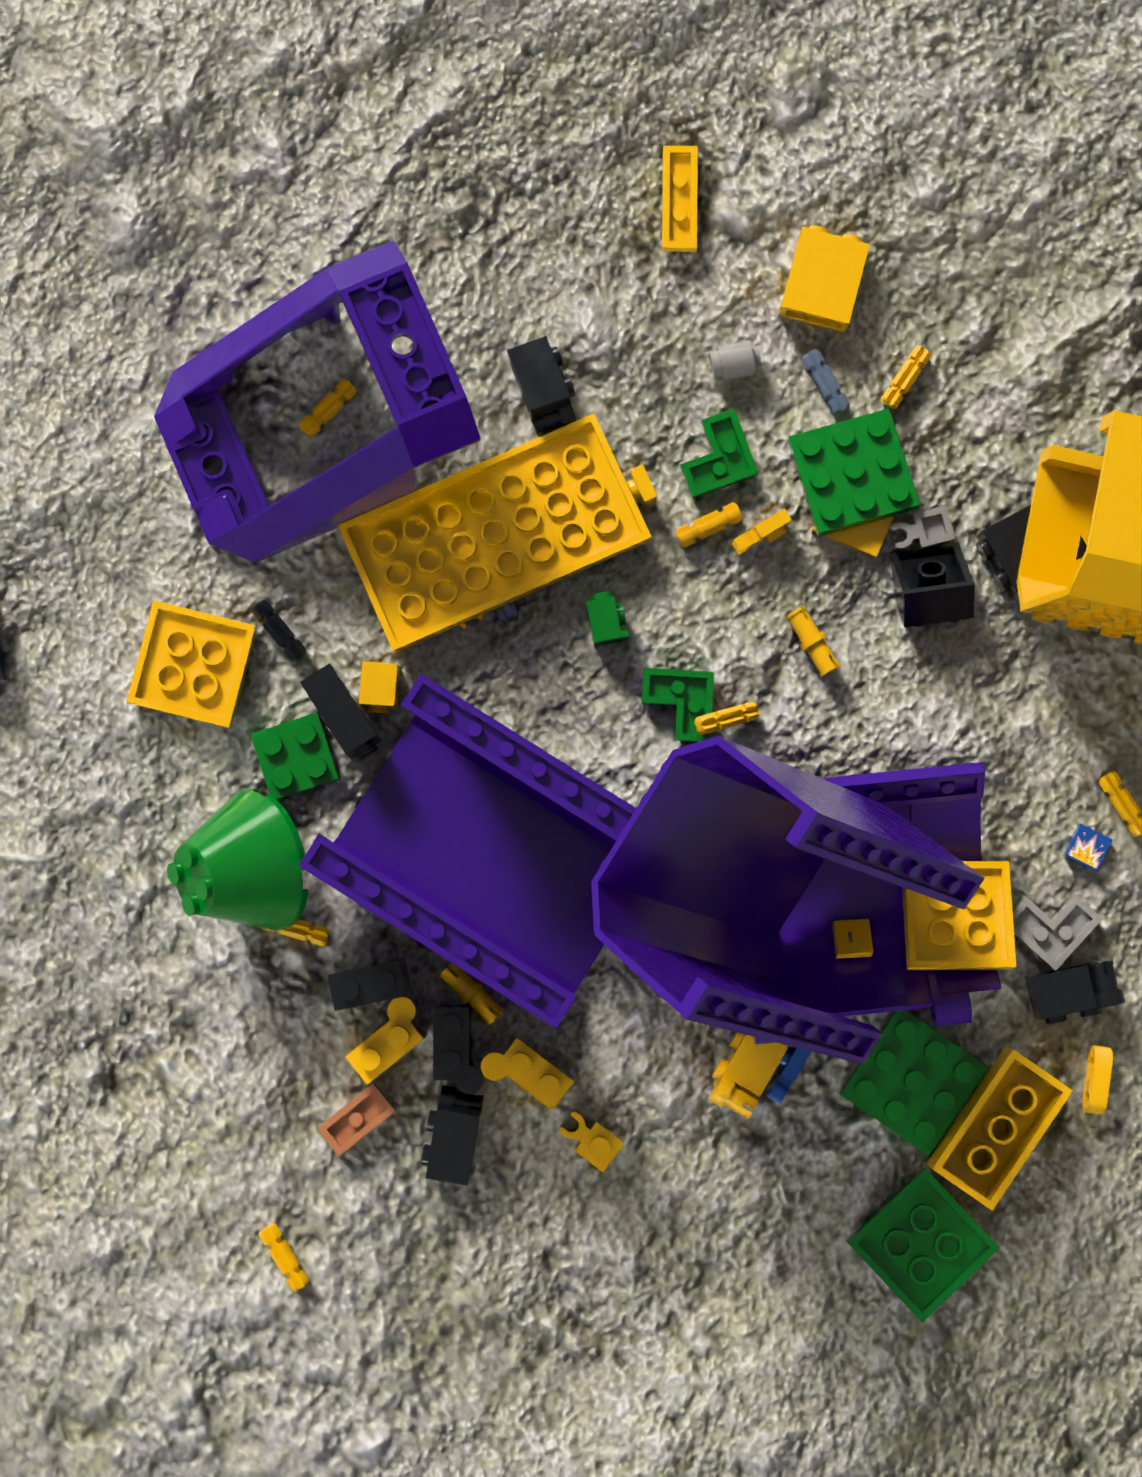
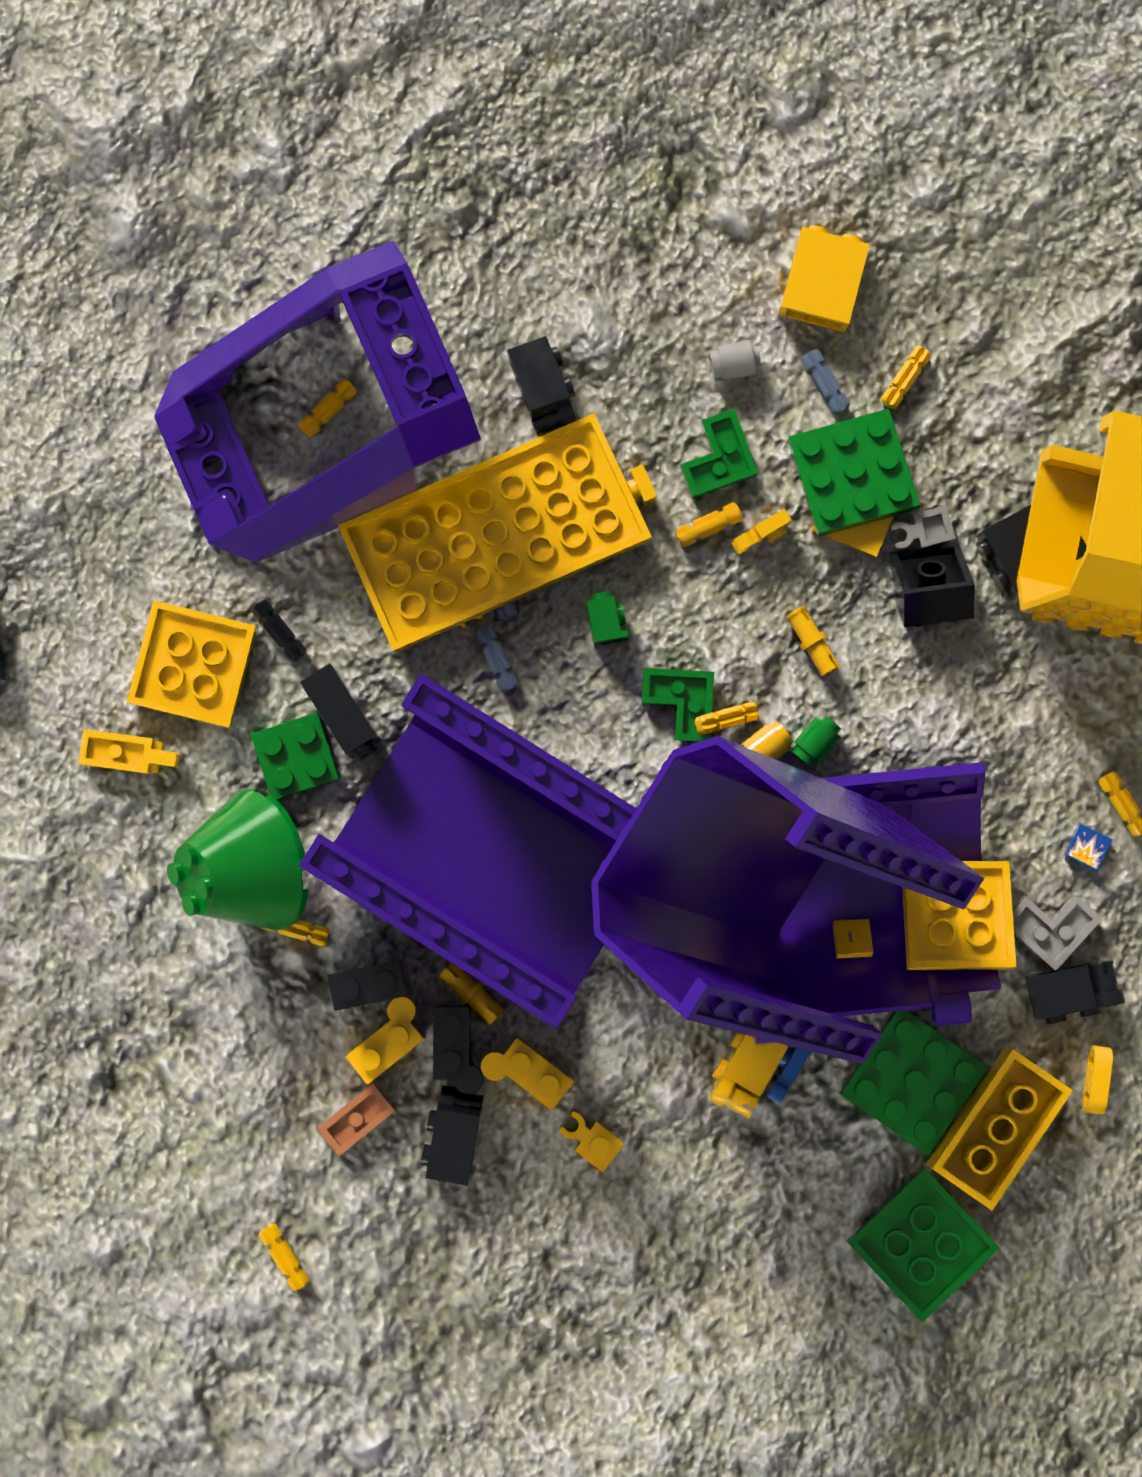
yellow brick [359,661,400,715] -> none
yellow plate [662,146,698,252] -> none
none -> yellow hinge [78,729,181,774]
none -> sand blue axle [476,625,518,693]
none -> yellow brick [741,721,793,760]
none -> green brick [791,716,842,769]

